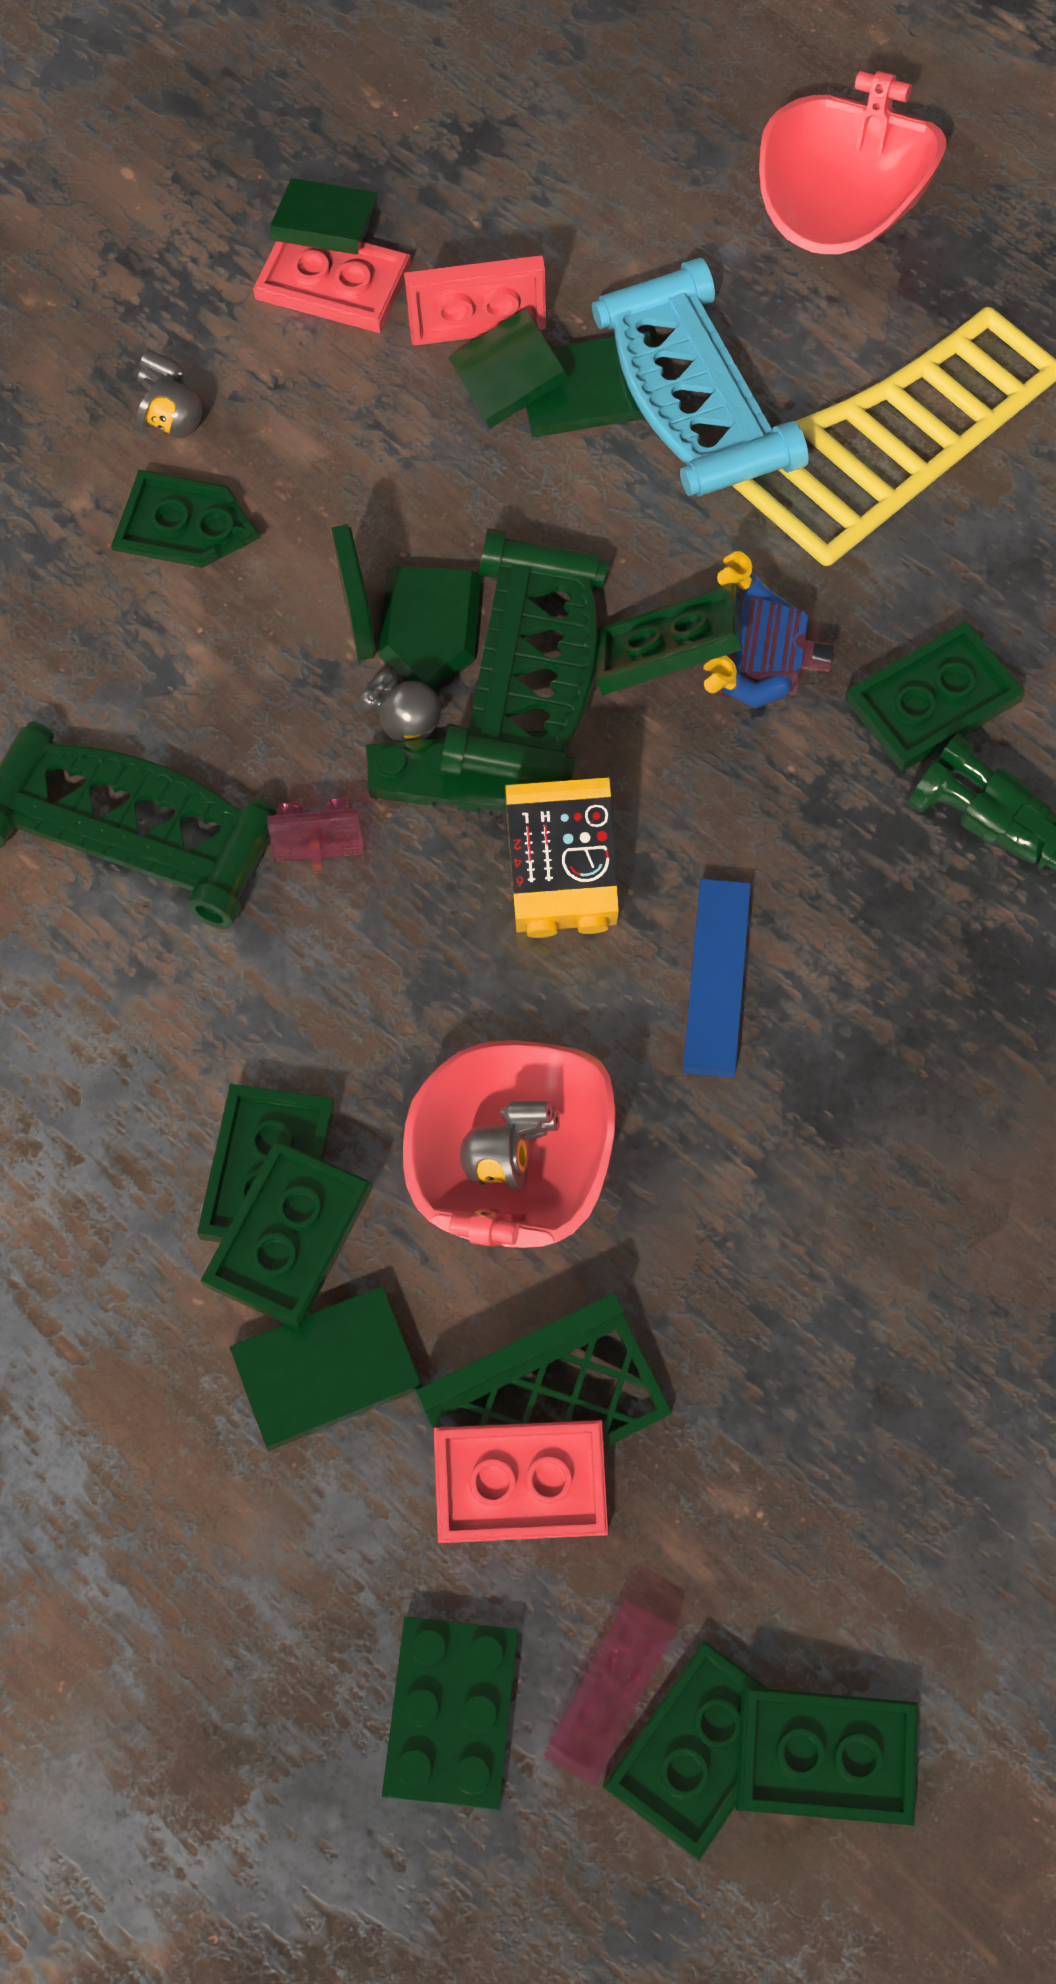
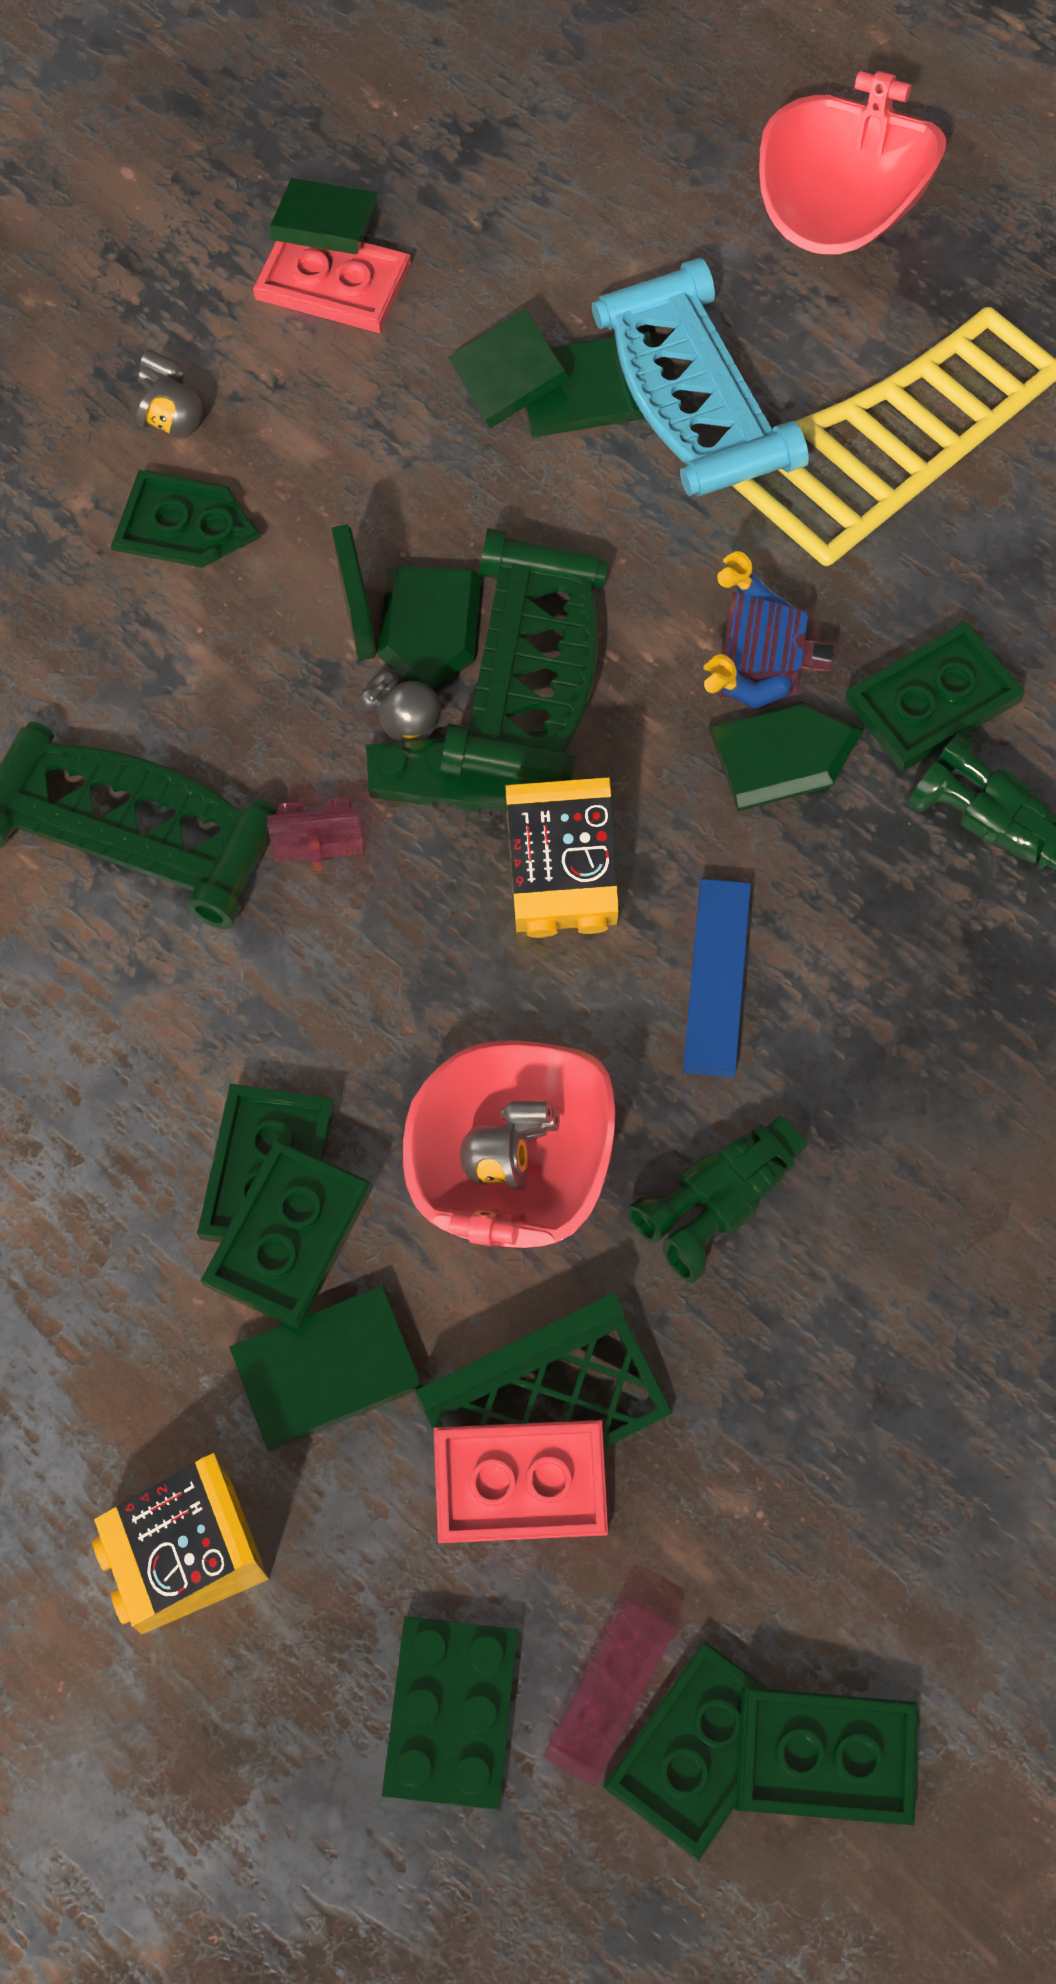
coral tile [404,255,546,346] -> none
dark green tile [596,584,743,696] -> none
none -> slope [91,1453,269,1634]
none -> dark green piece [626,1116,807,1283]
none -> dark green tile [708,701,864,811]

